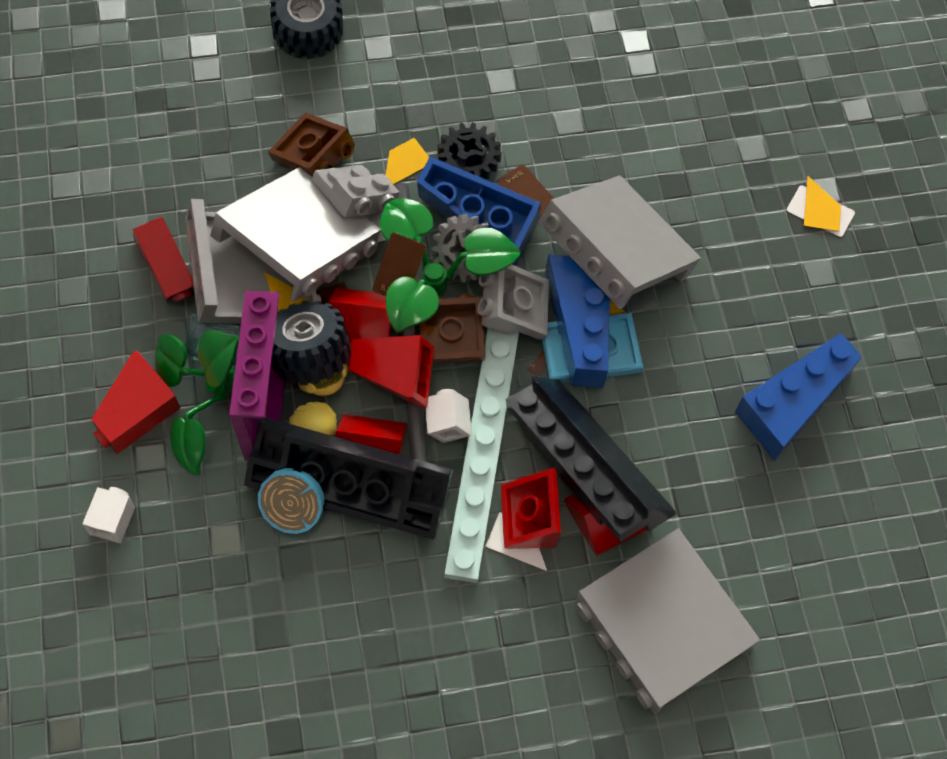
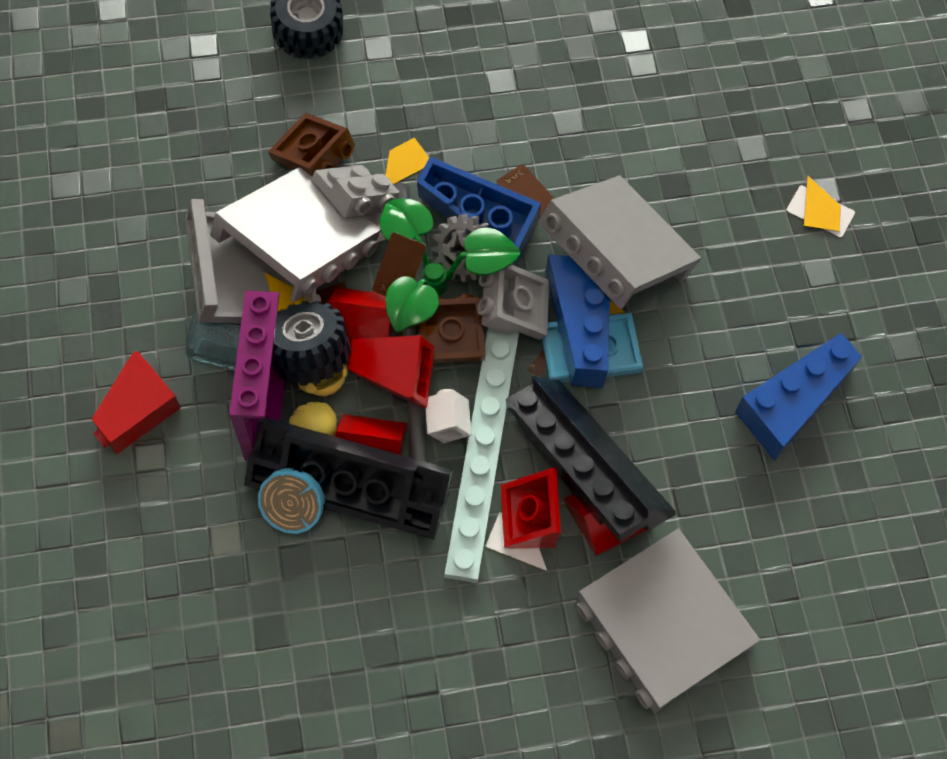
white brick [82,487,135,544] -> none
red slope [133,216,194,303] -> none
green plant [155,330,239,475] -> none
black gear [437,122,502,180] -> none

